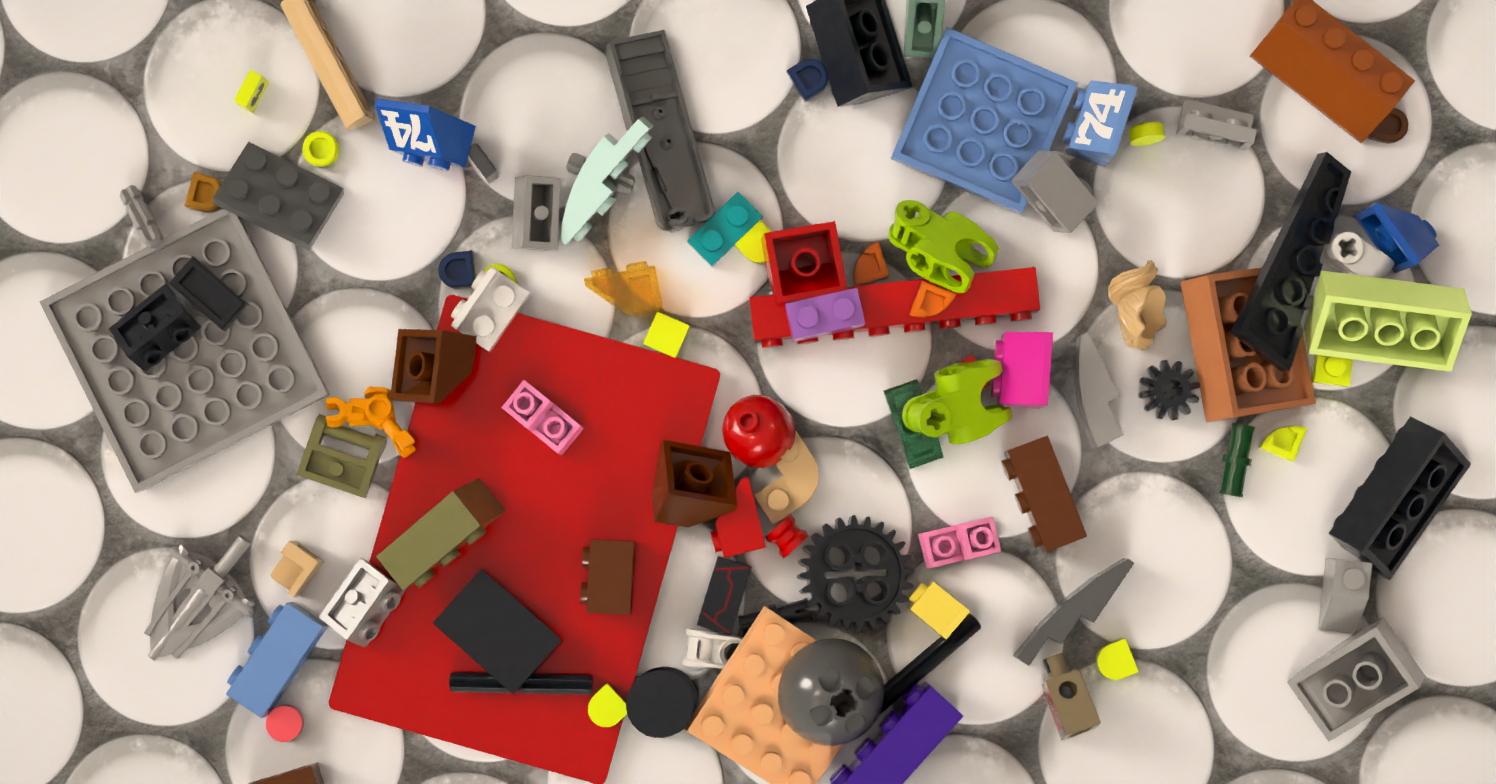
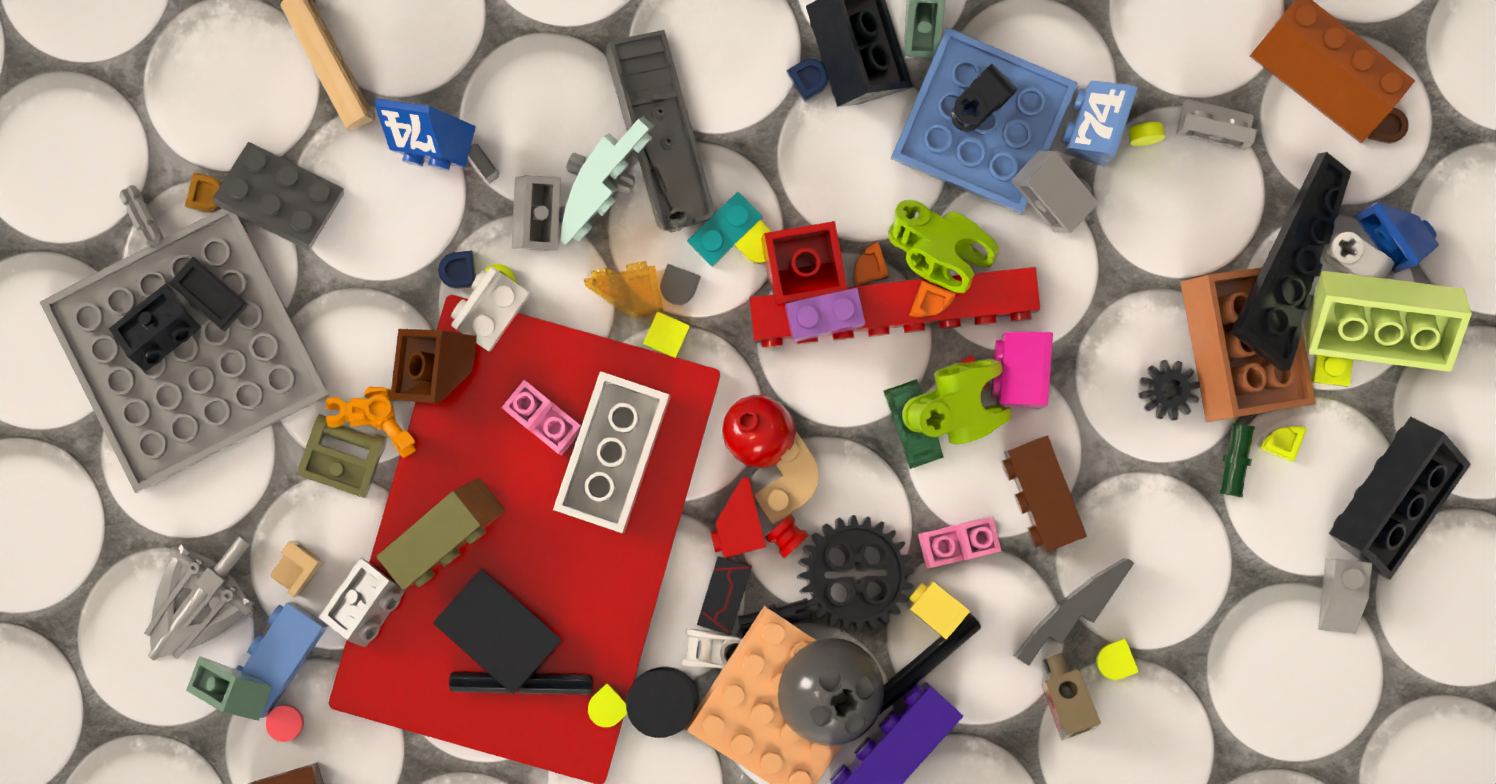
neon yellow tile [234,70,269,113] -> none
neon yellow tile [302,131,340,168] -> none
reddish brown brick [580,539,636,615] -> none
reddish brown slope [651,440,737,528] -> none
light grey slope [1074,332,1124,449] -> none
tan hair [1108,260,1167,350] -> none
light grey slope [1287,617,1426,741] -> none
none -> sand green slope [186,656,272,721]
none -> white brick [553,371,670,533]
none -> dark grey tile [660,264,701,305]
none -> black piece [951,63,1018,132]

